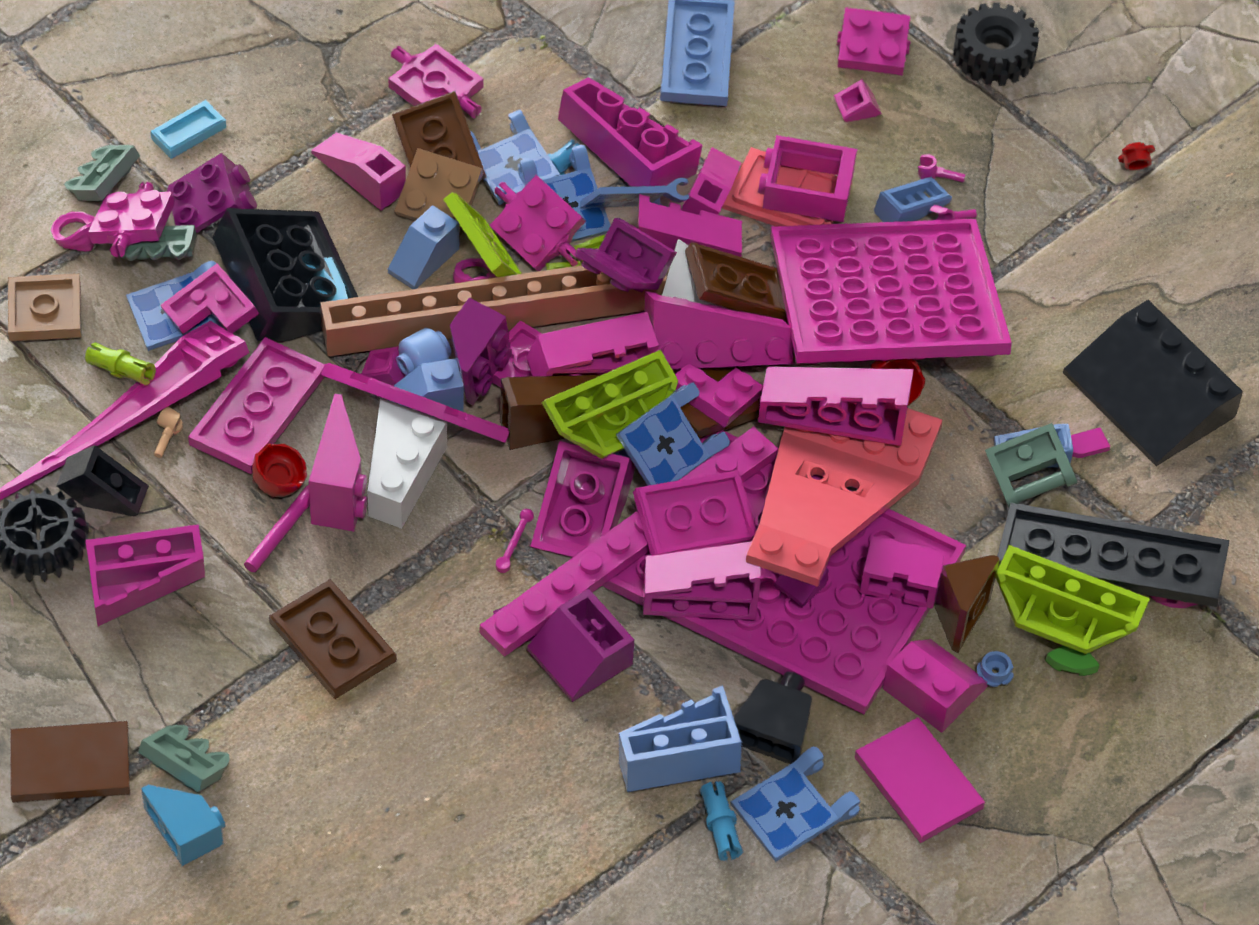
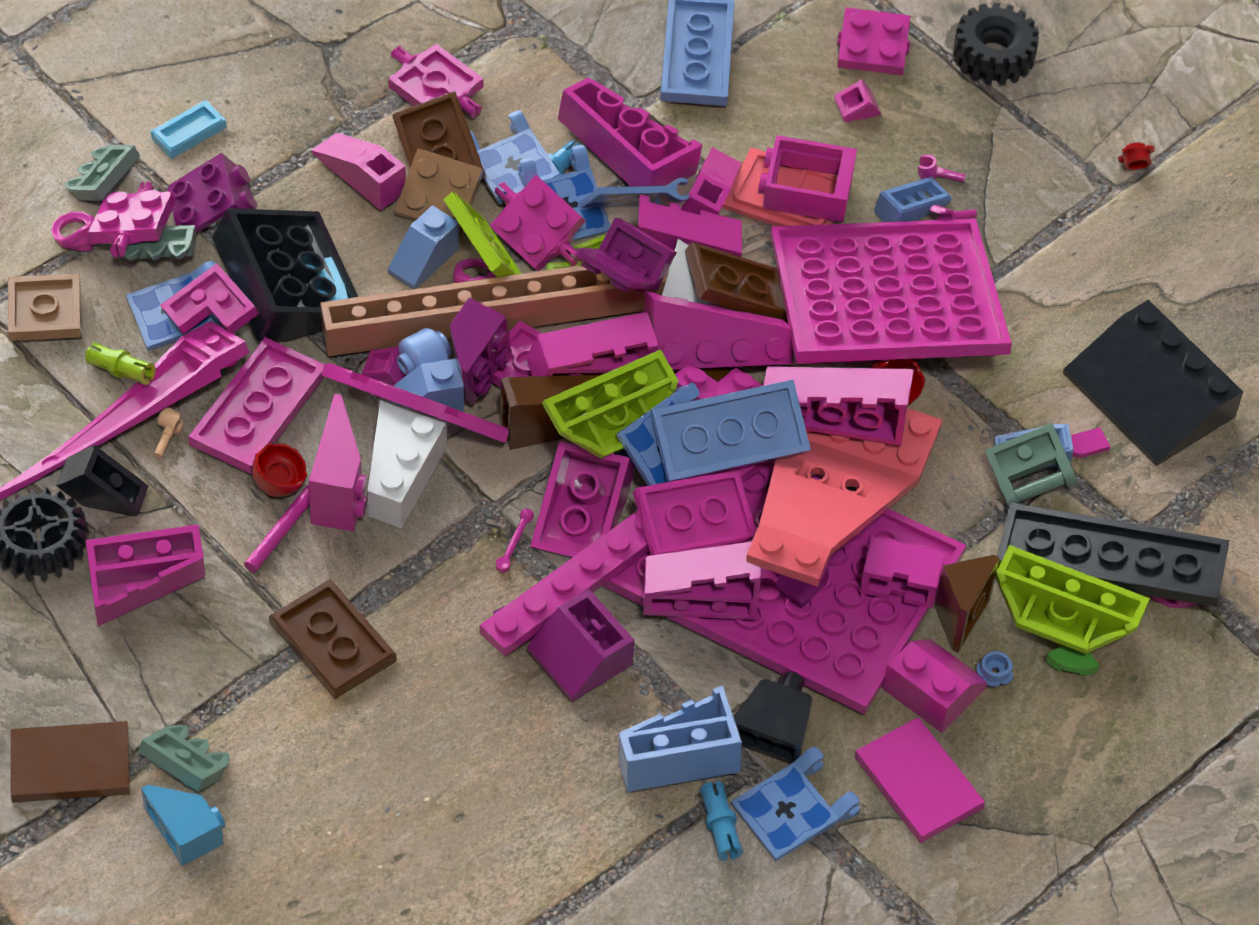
none -> medium blue plate [650,379,811,482]

